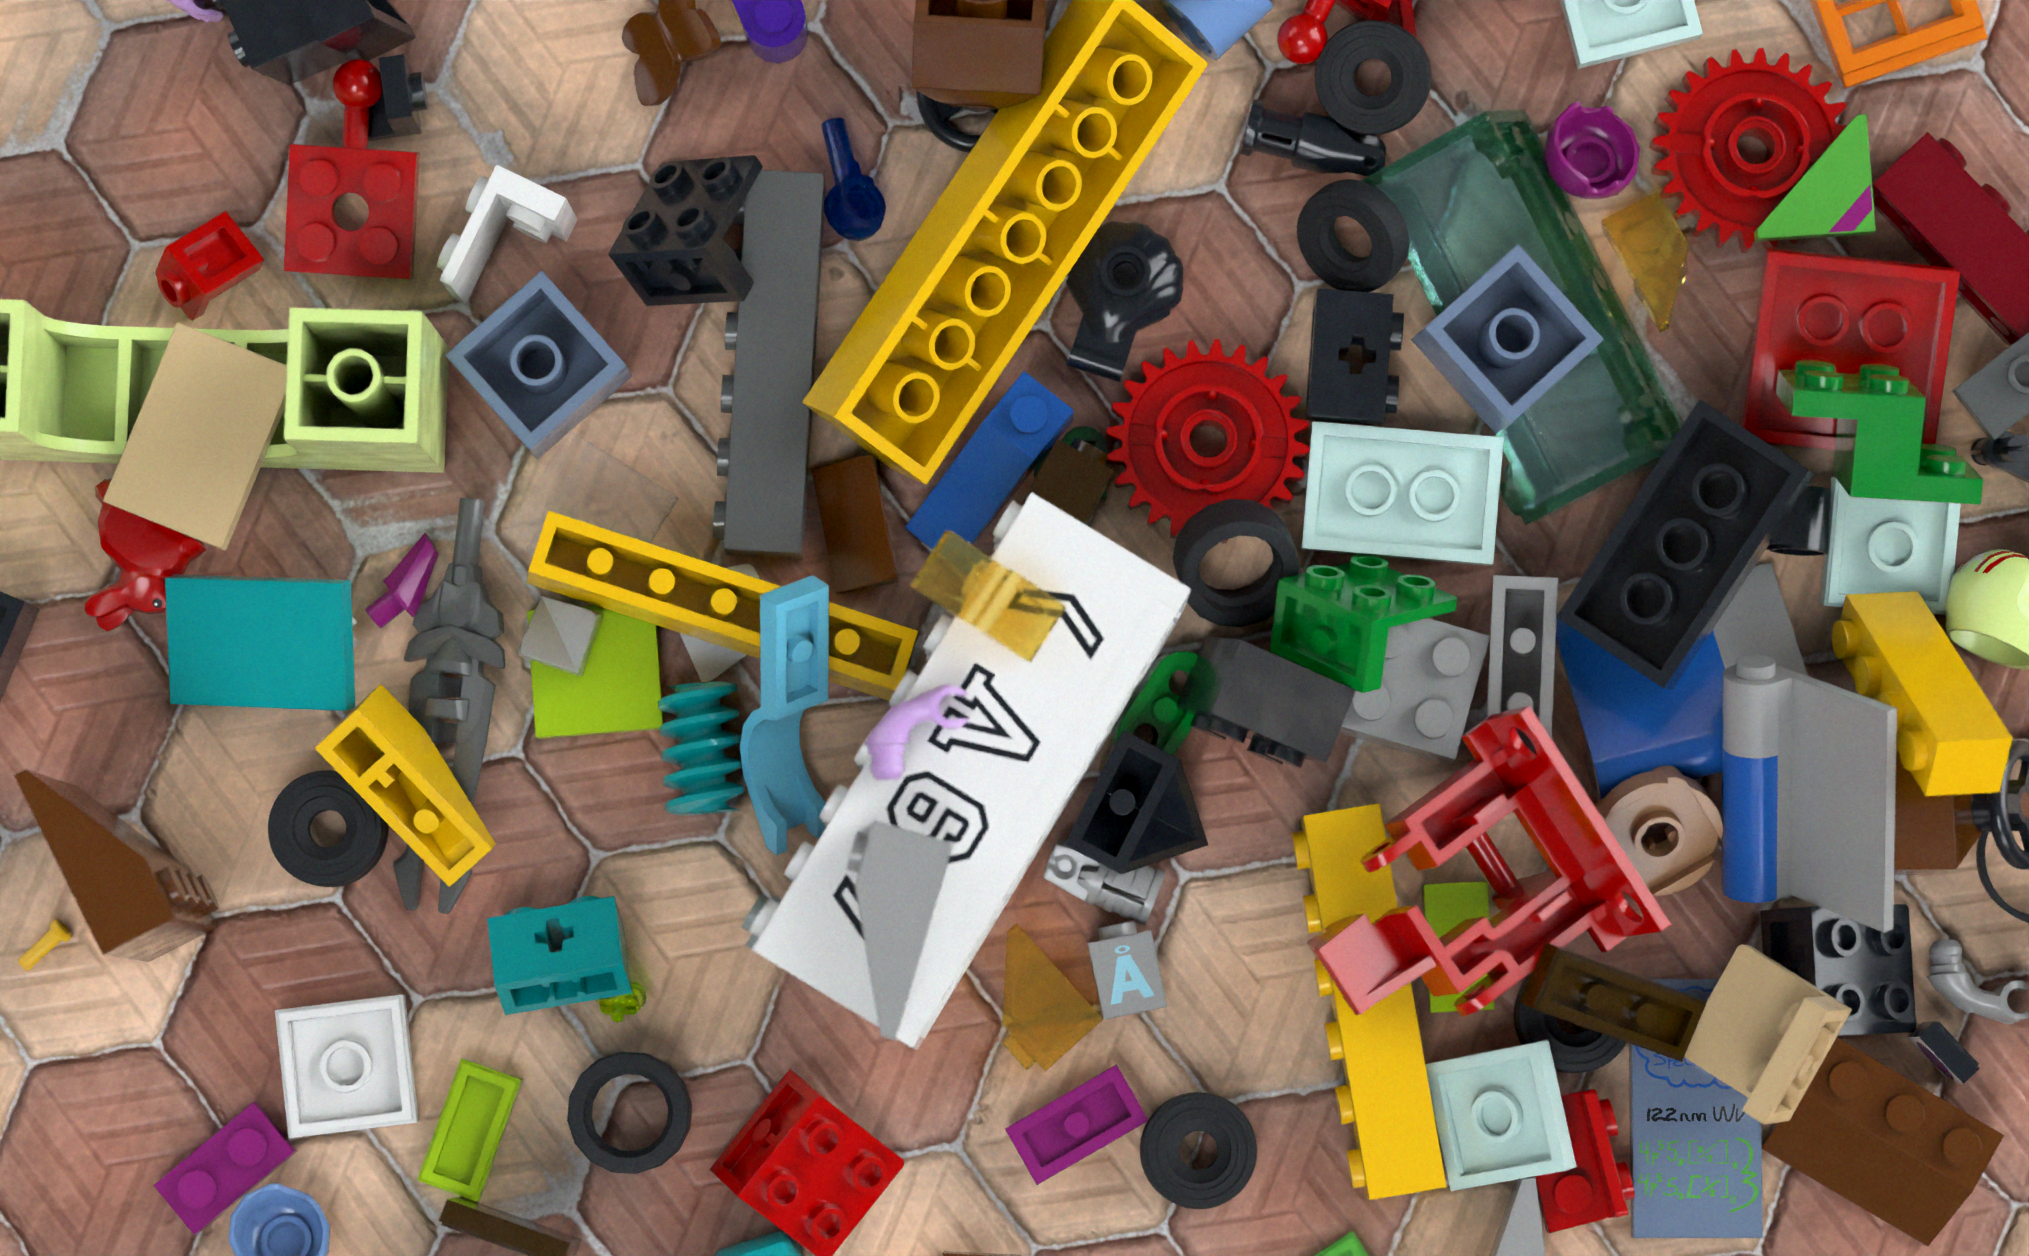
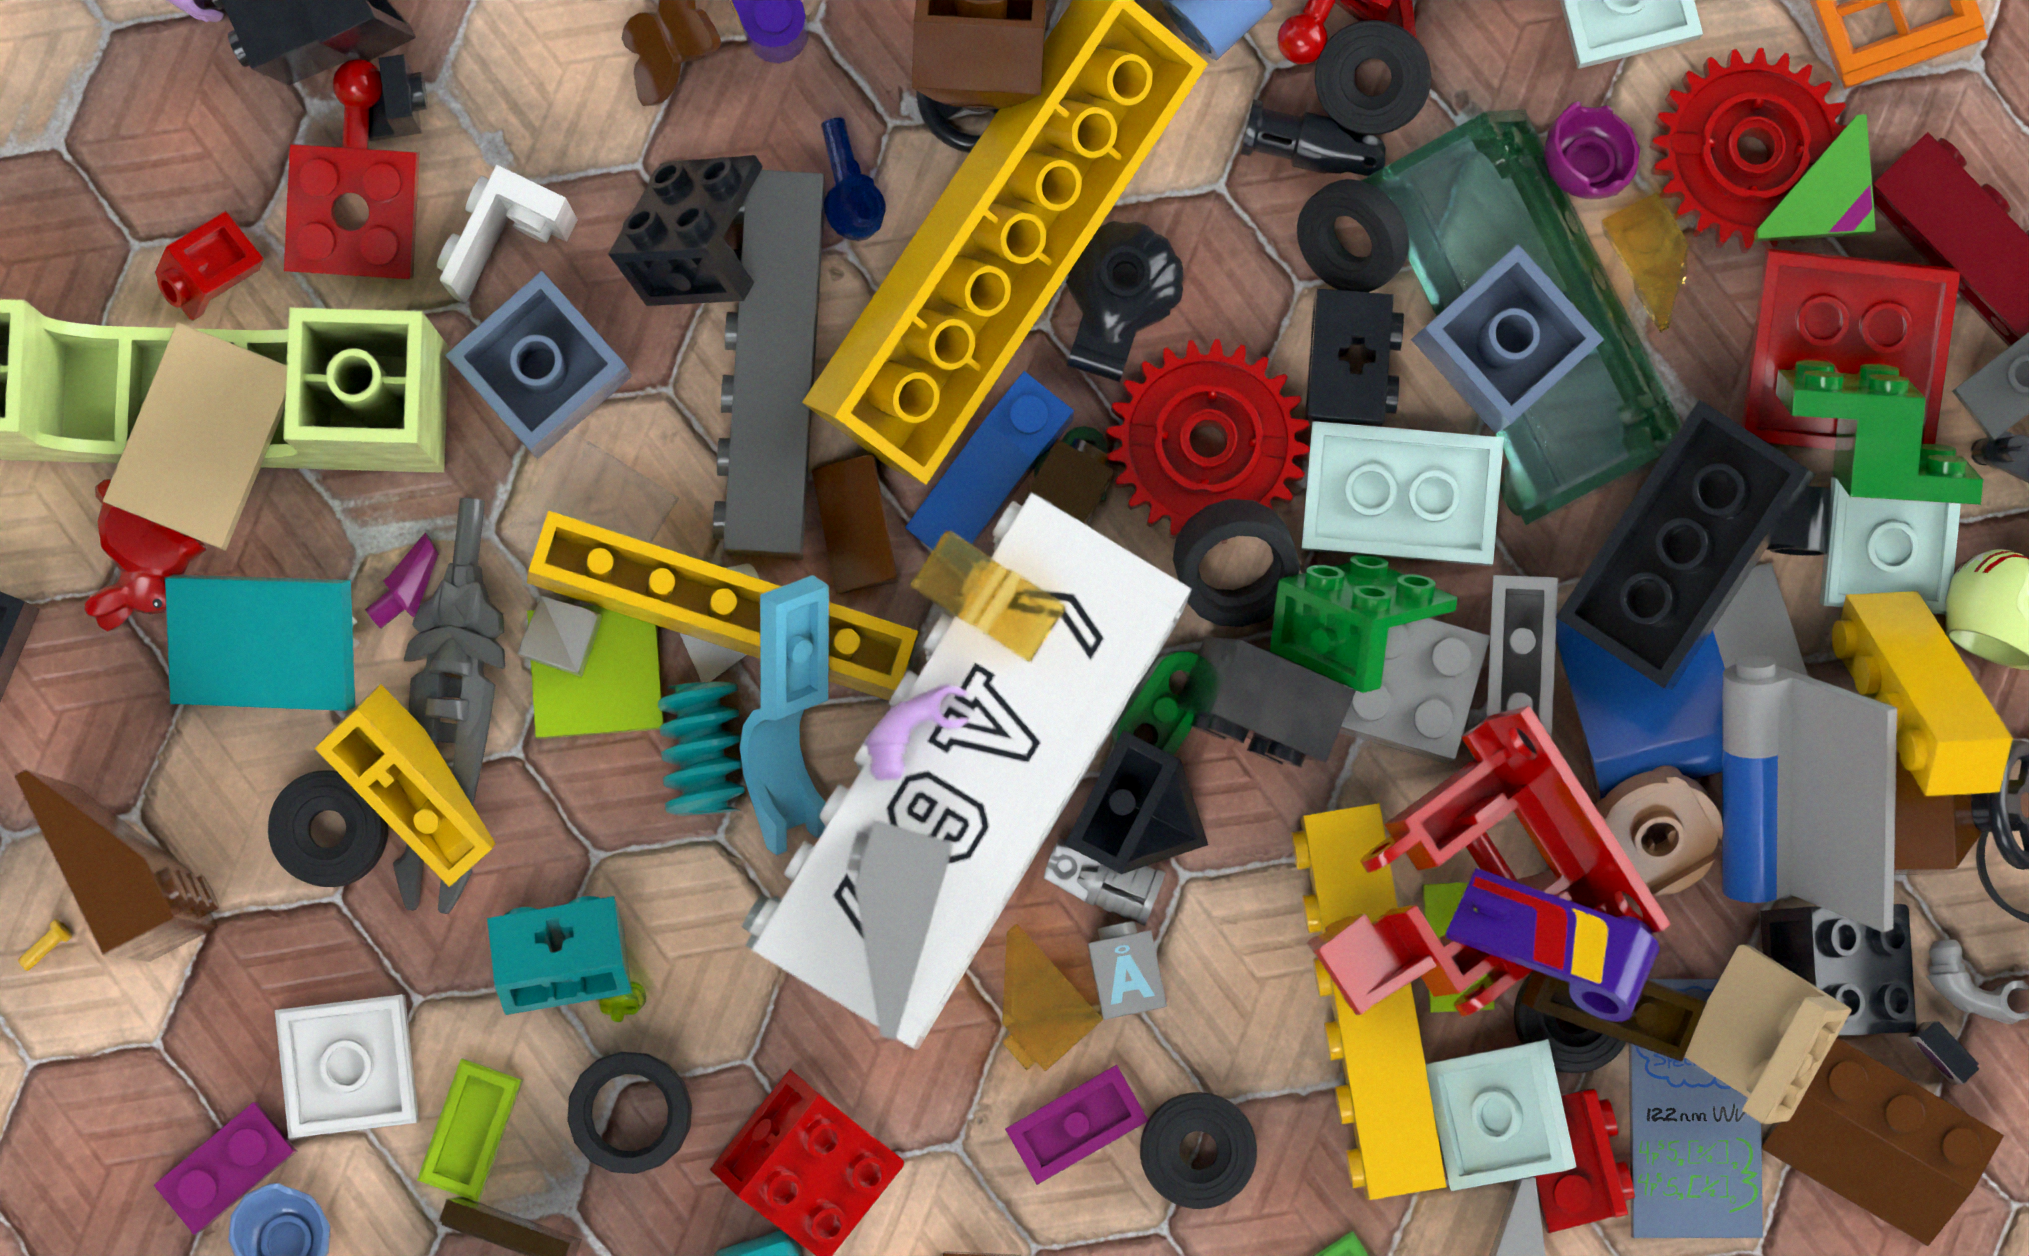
none -> dark purple door [1446,868,1660,1022]

